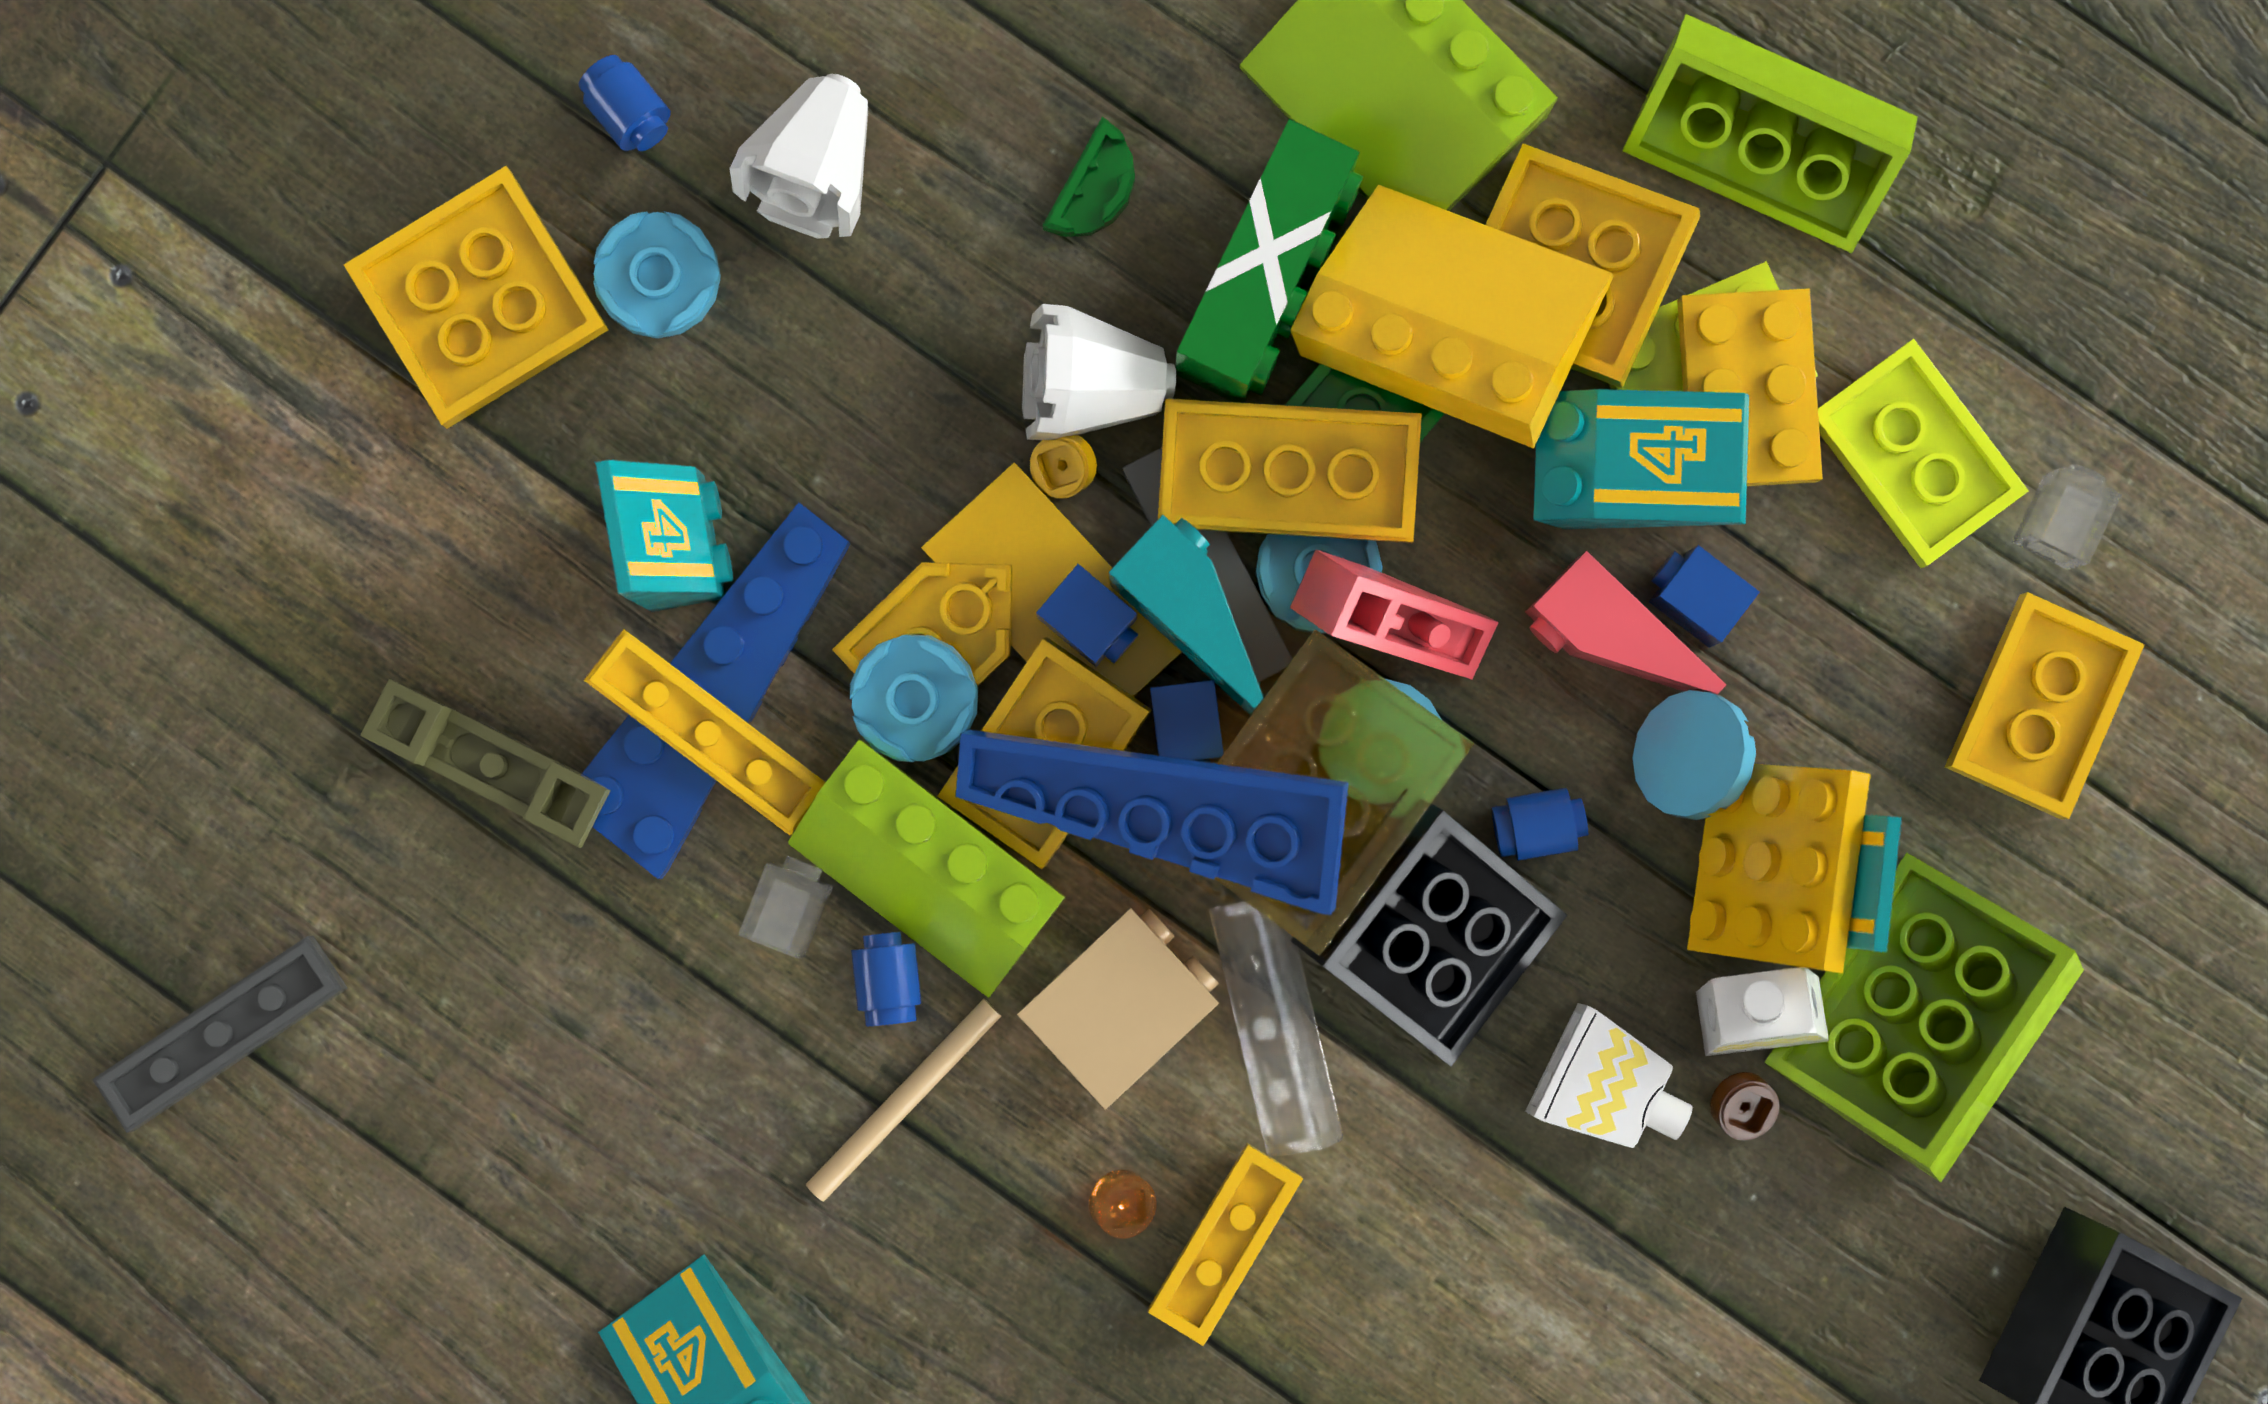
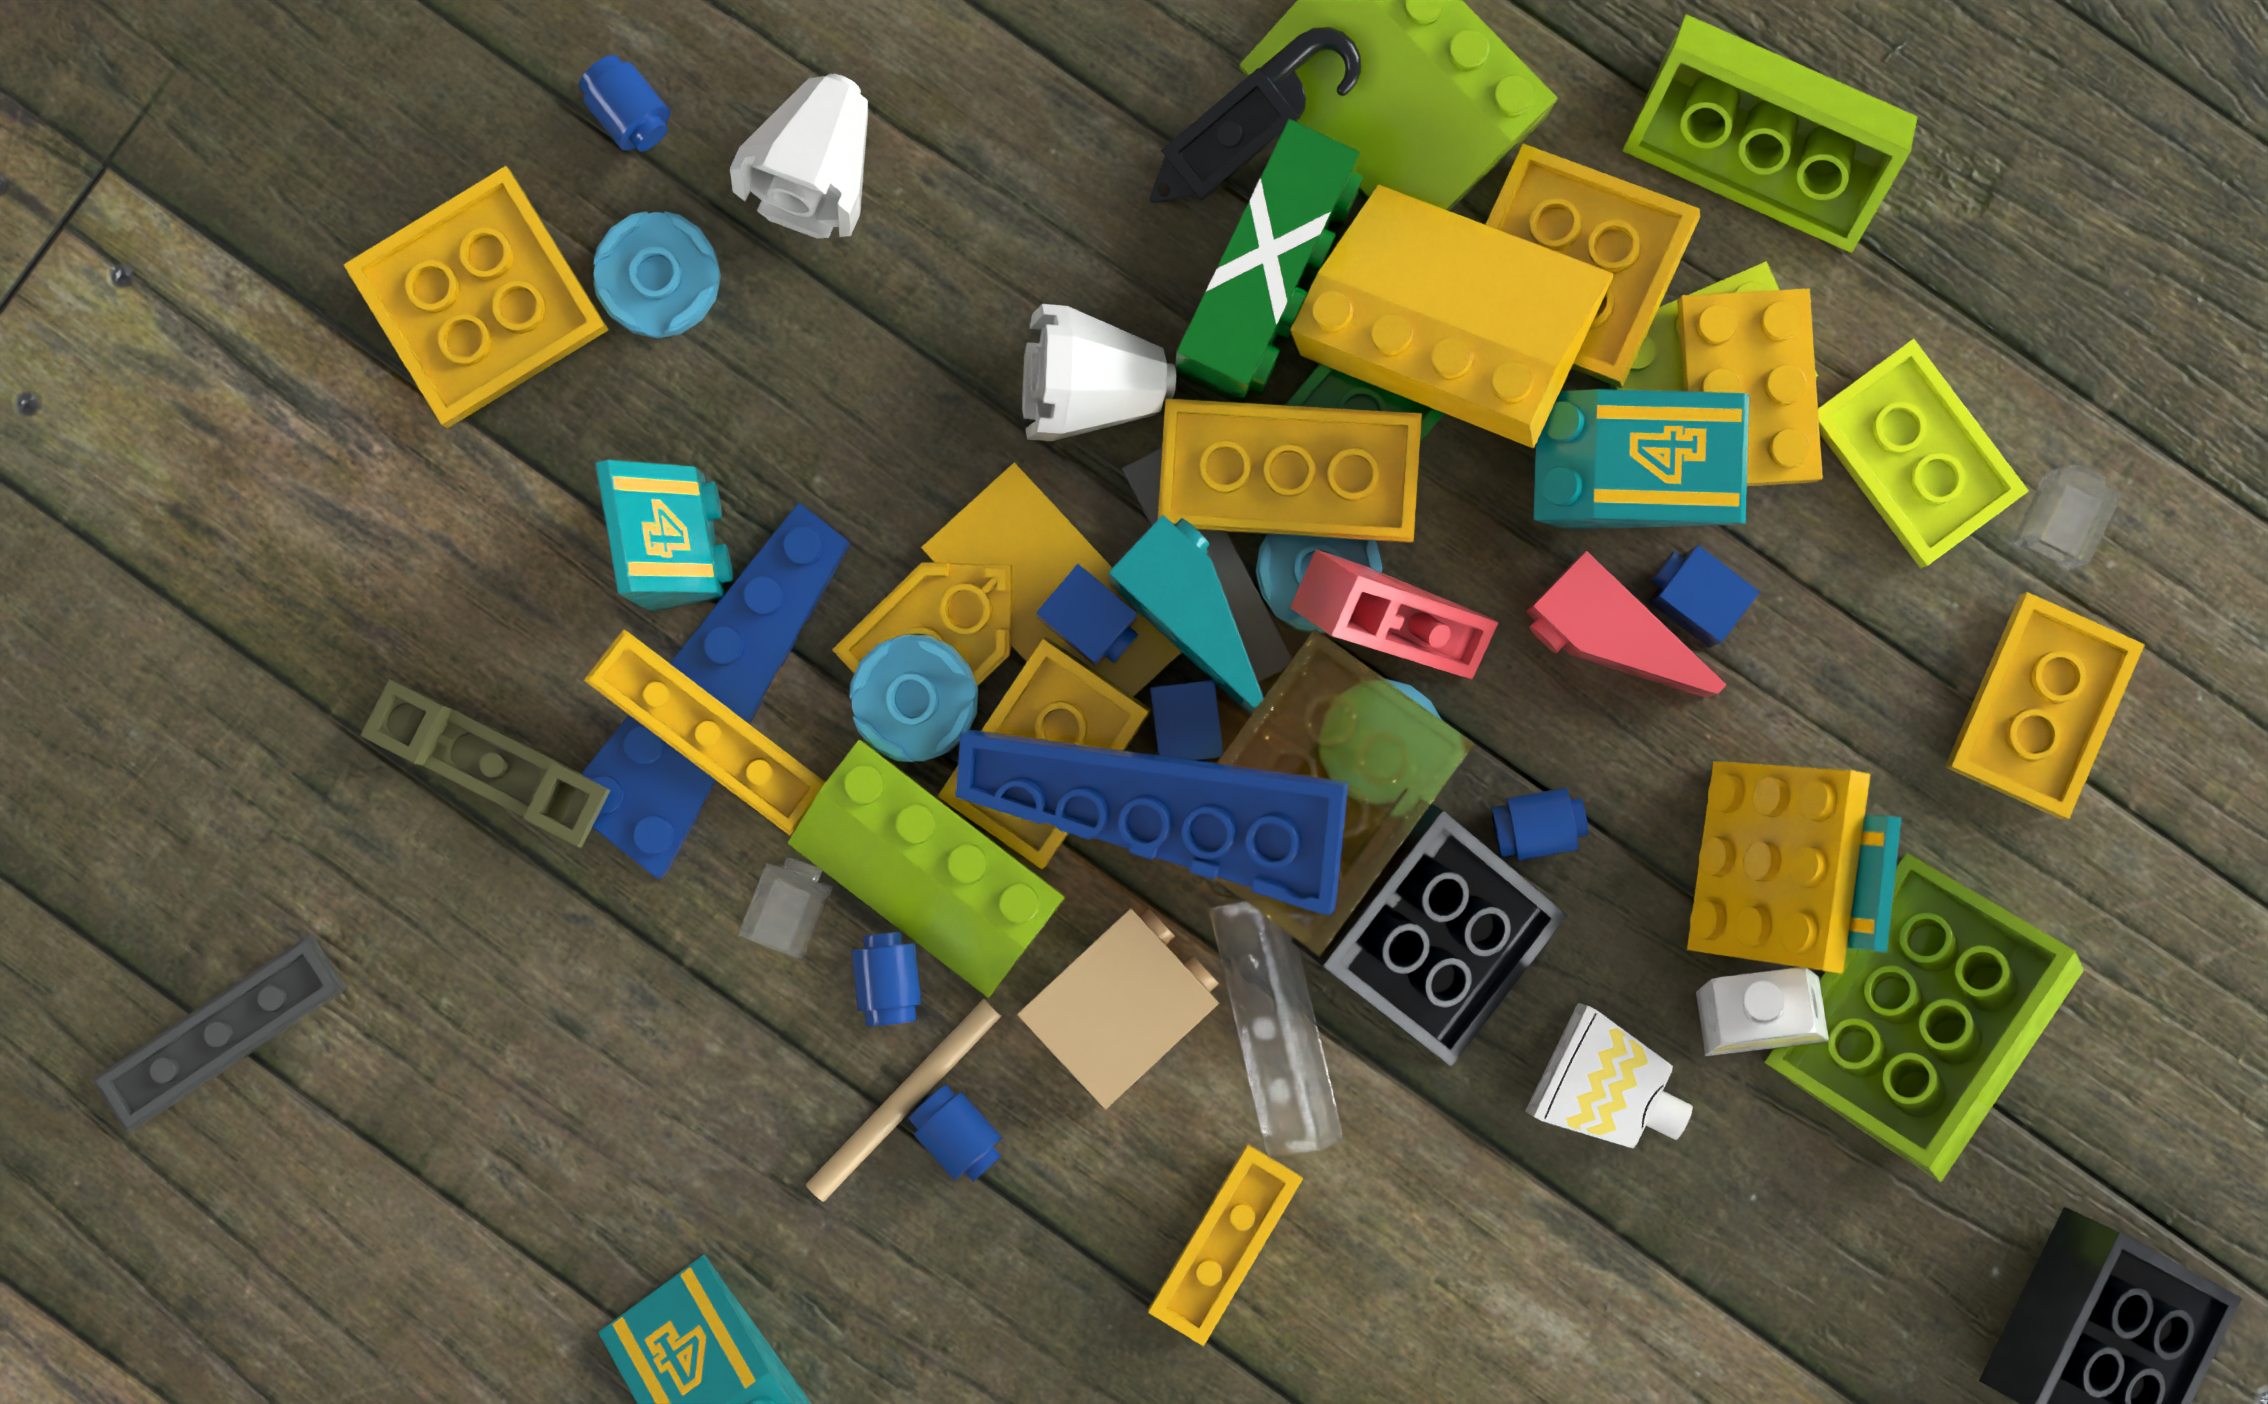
yellow tile [1030,435,1097,499] -> none
green tile [1042,116,1135,237] -> none
clear orange tile [1089,1170,1157,1239] -> none
medium azure tile [1632,690,1756,820] -> none
reddish brown tile [1710,1072,1780,1140] -> none
none -> blue brick [908,1084,1003,1182]
none -> black plate [1150,27,1361,203]

